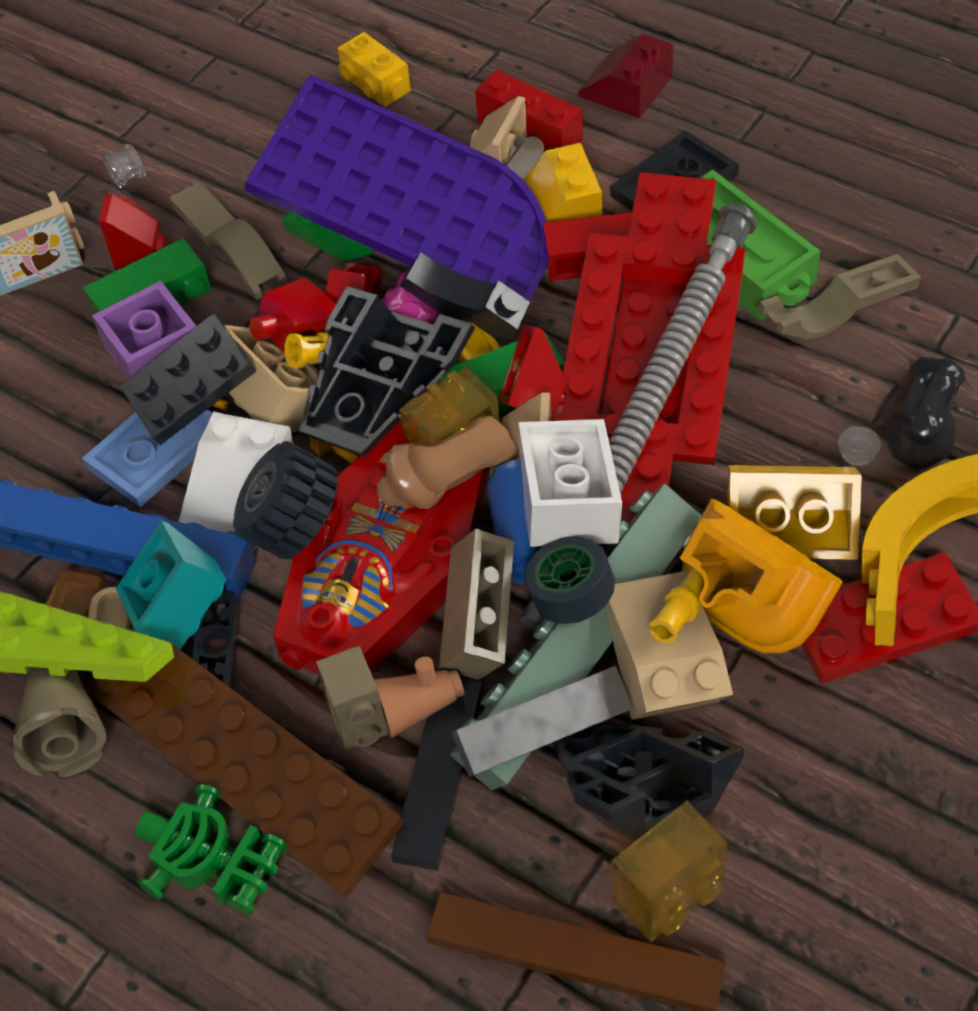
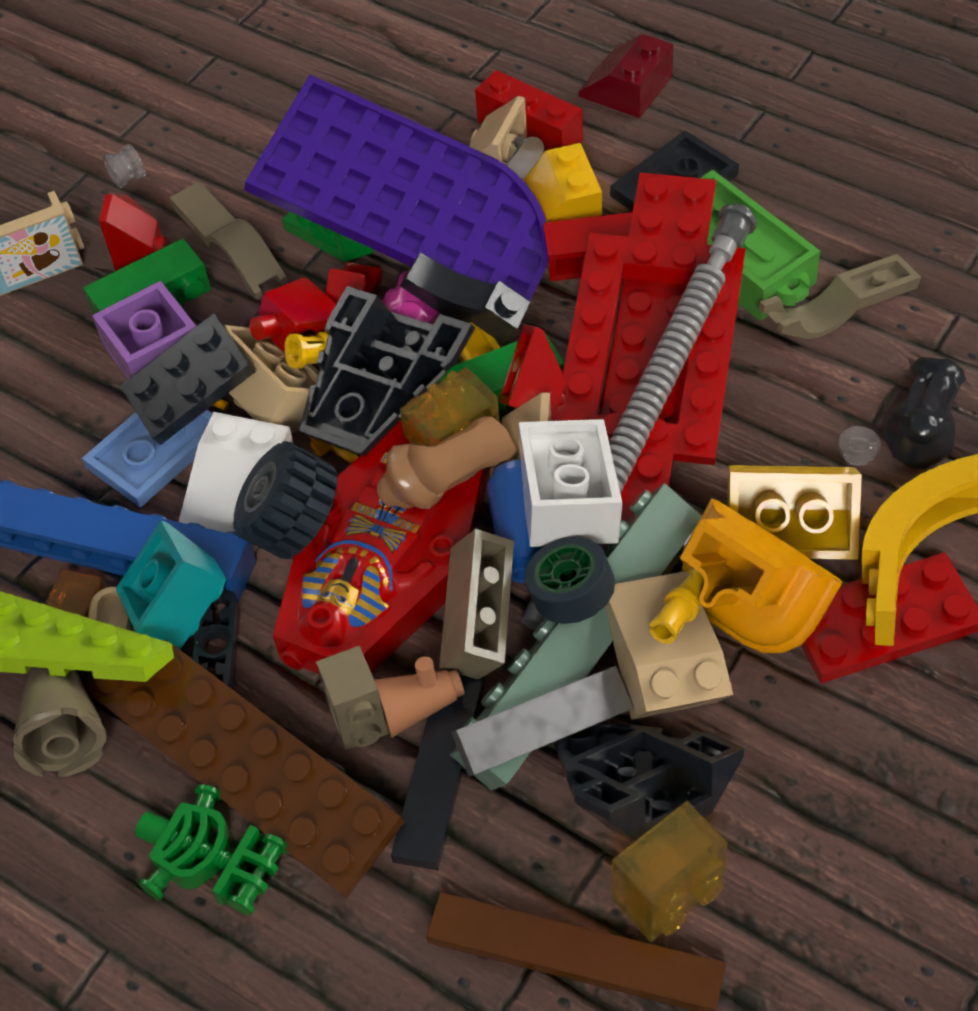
yellow brick [337,32,411,108] -> none

